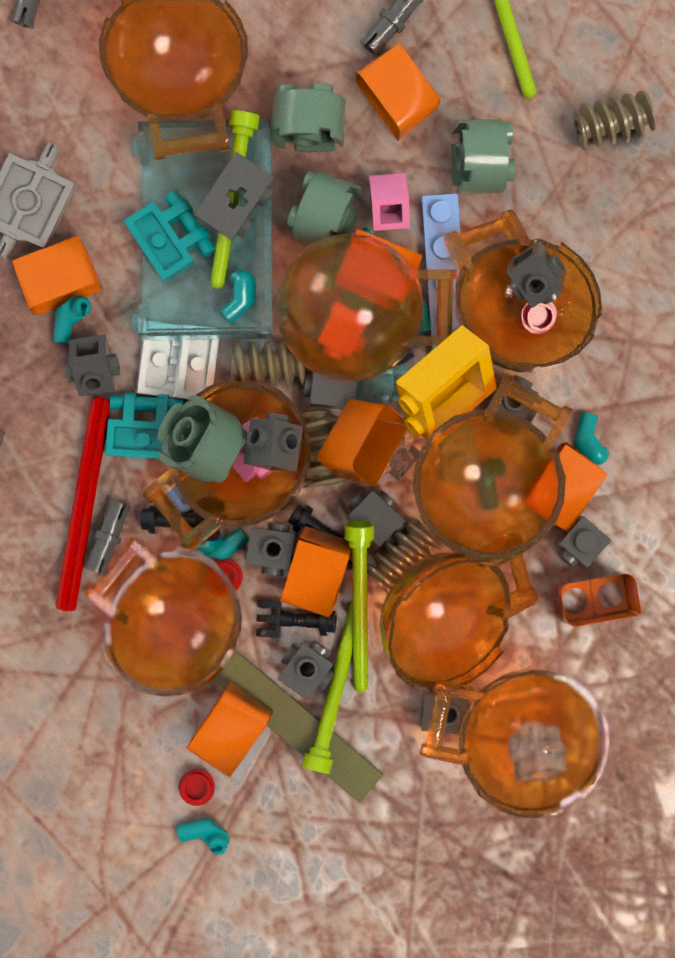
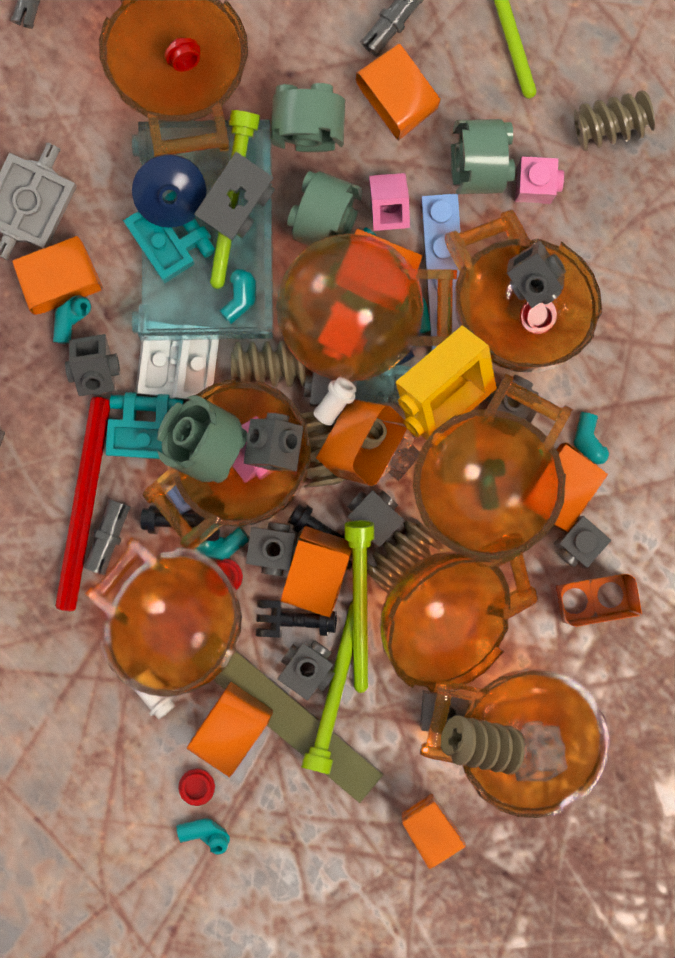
none -> white pin [130,671,176,720]
none -> dark blue dish [132,154,207,228]
none -> red plate [164,38,201,72]
none -> white pin [313,377,356,425]
none -> dark tan hinge [361,418,387,450]
none -> orange piece [402,794,466,869]
none -> dark tan piece [440,715,525,775]
none -> bright pink brick [515,156,564,204]

